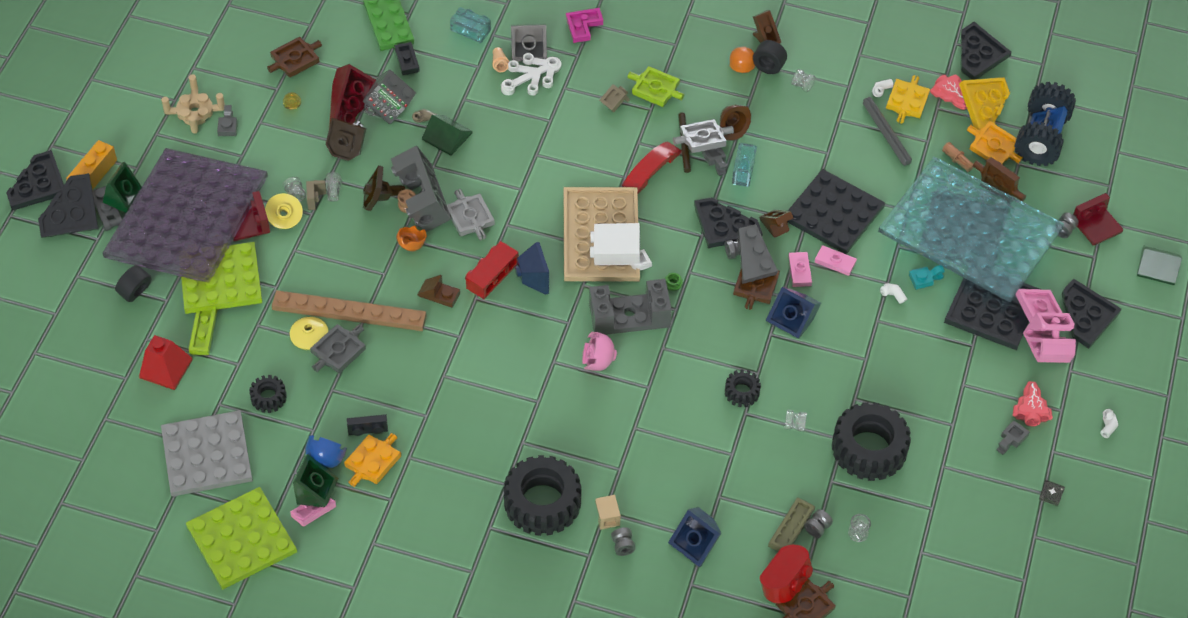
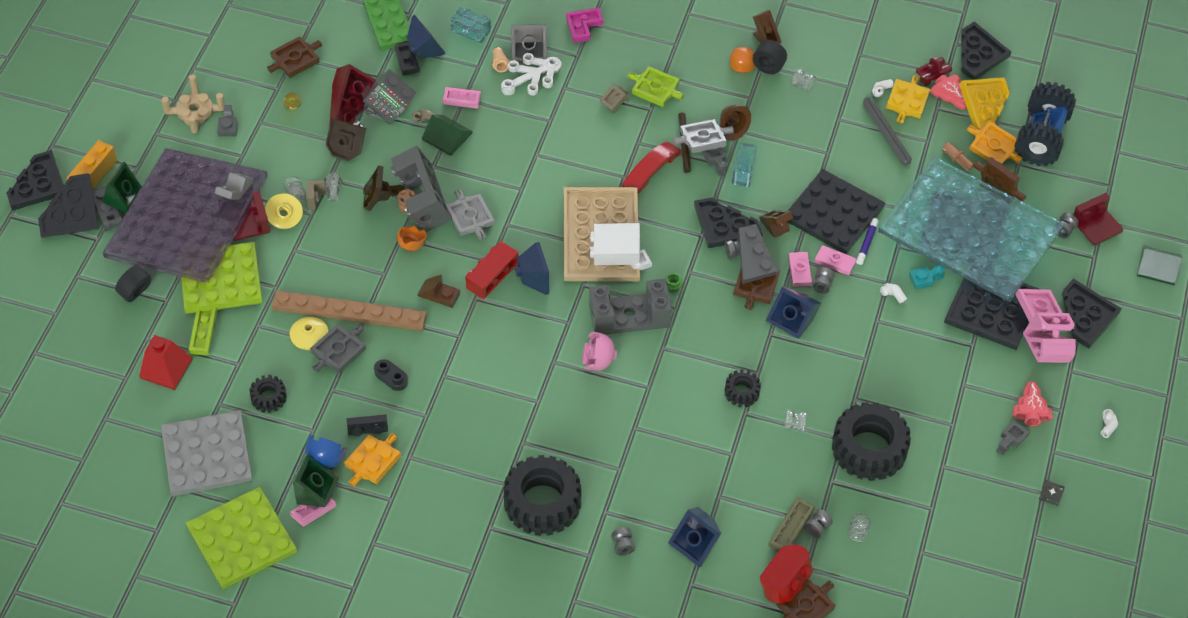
tan panel [595,495,621,530] -> none
none -> light grey slope [215,173,254,200]
none -> black plate [374,359,408,391]
none -> dark blue slope [407,14,445,58]
none -> bright pink plate [443,87,481,109]
none -> flat silver wheel [812,267,835,294]
none -> dark purple bar [856,218,879,265]
none -> dark red hips [916,57,952,86]

